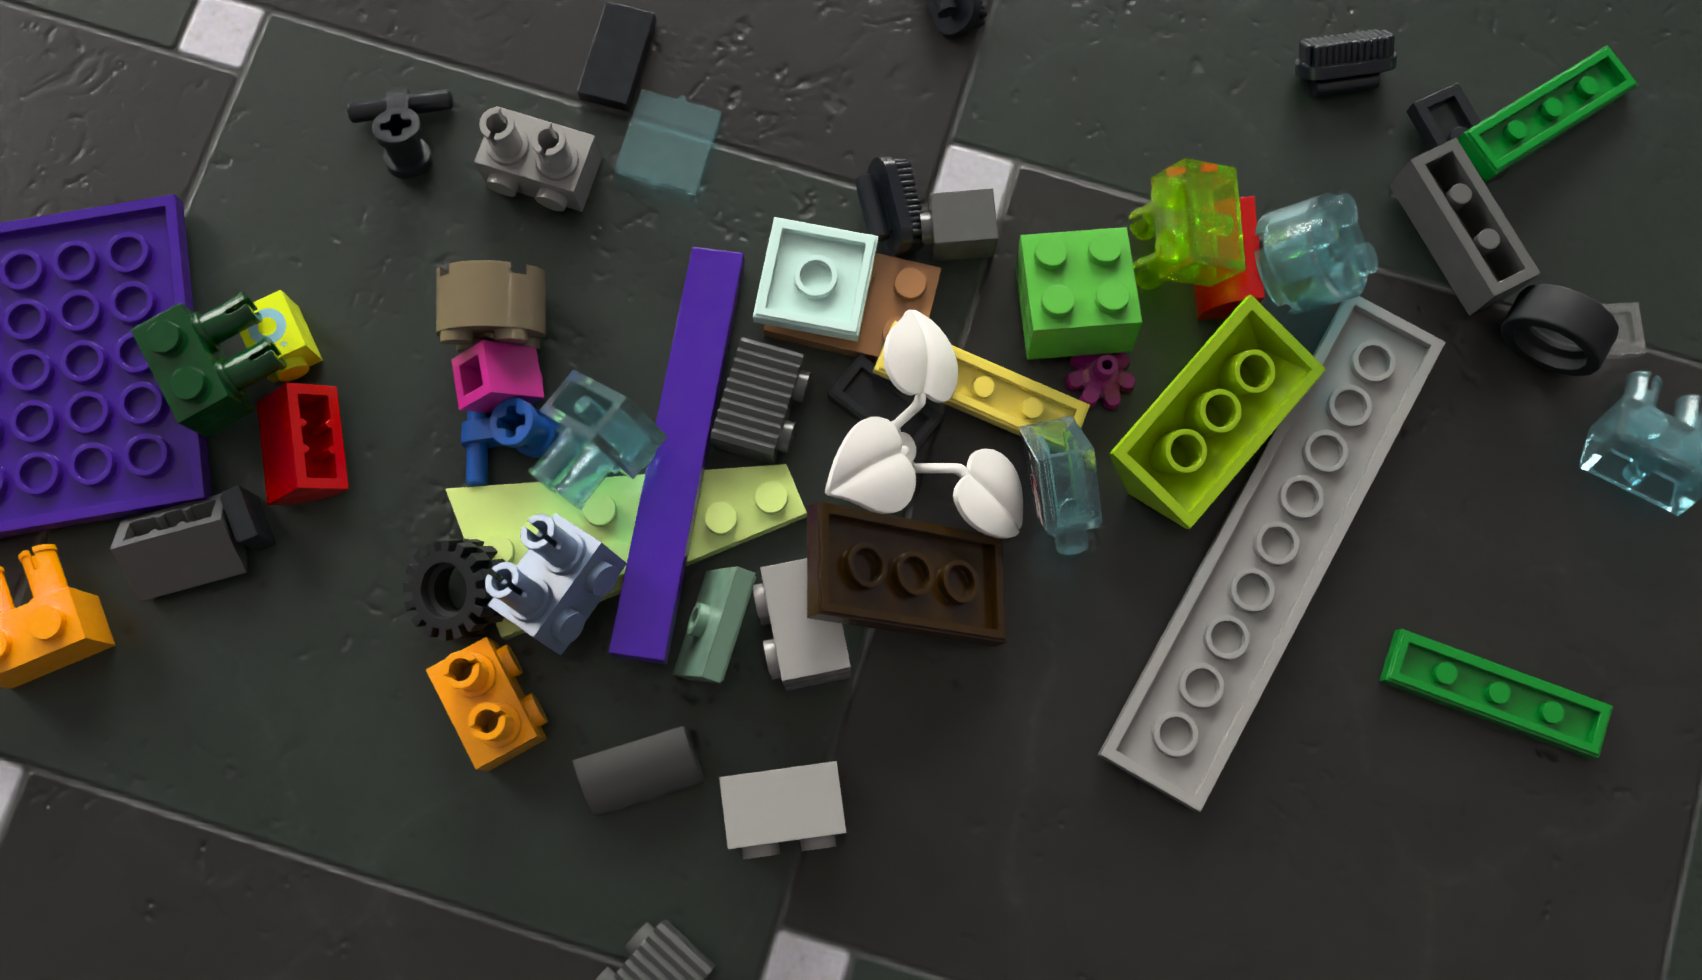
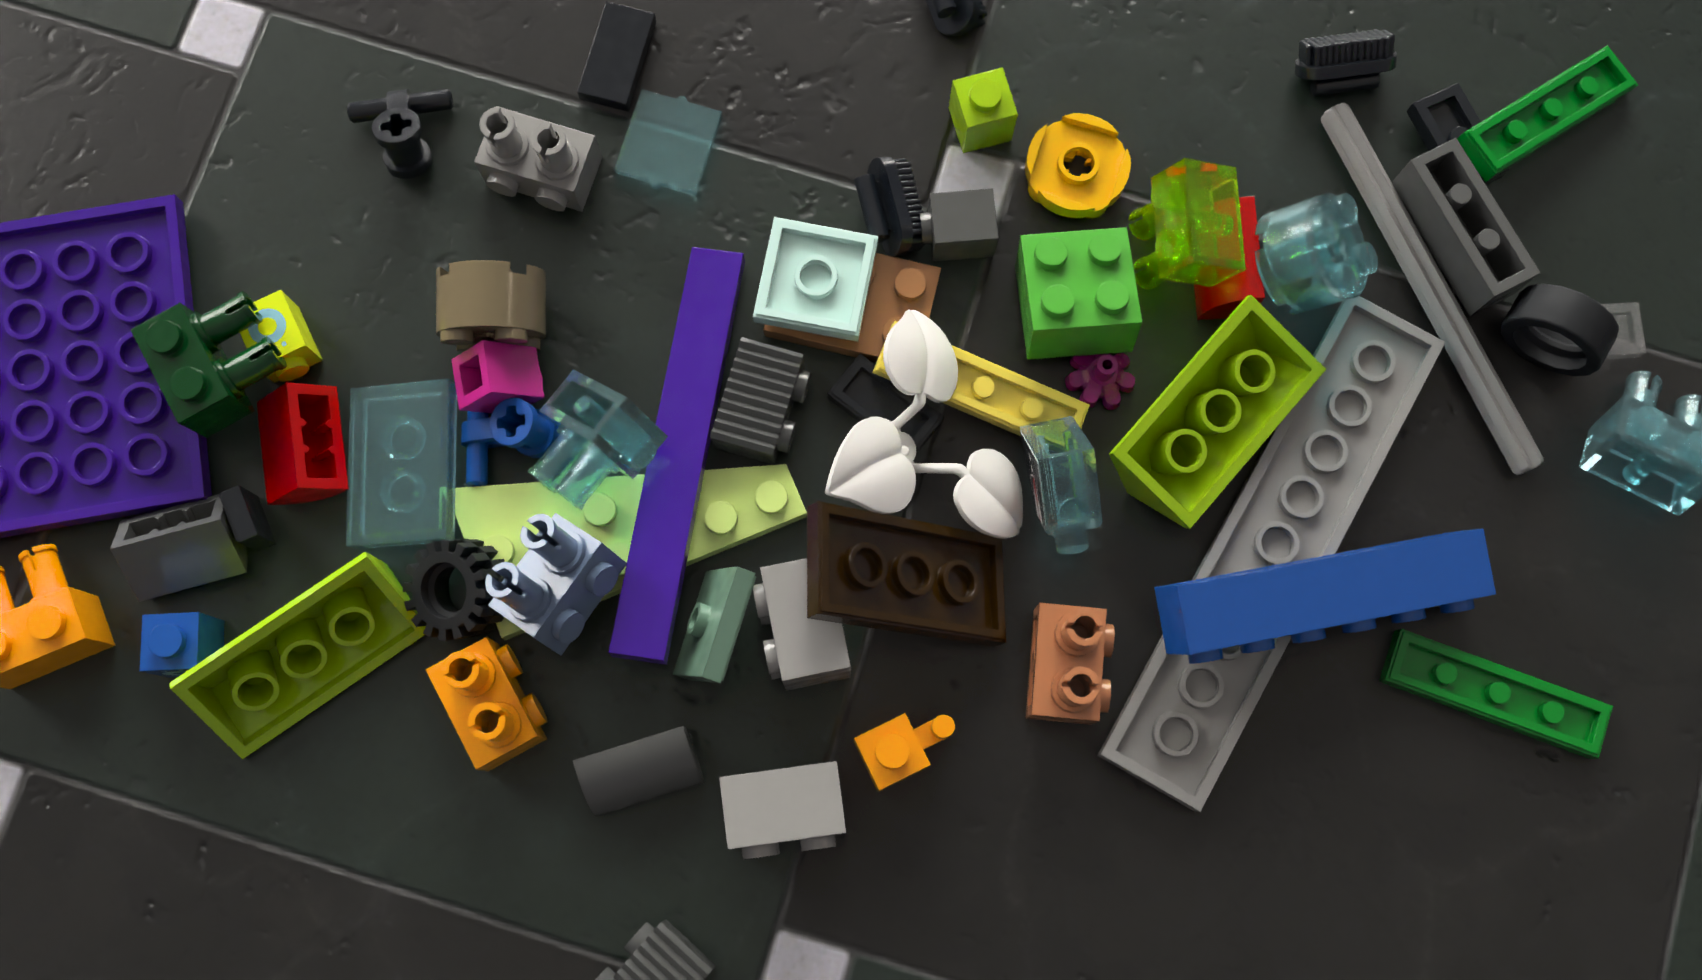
none -> blue brick [140,612,225,678]
none -> lime slope [169,552,426,760]
none -> clear light blue tile [346,378,457,549]
none -> light orange brick [854,713,955,792]
none -> lime brick [949,67,1018,153]
none -> yellow plate [1025,113,1131,219]
none -> nougat brick [1026,603,1115,725]
none -> blue brick [1154,528,1496,664]
none -> light grey axle [1321,103,1544,475]

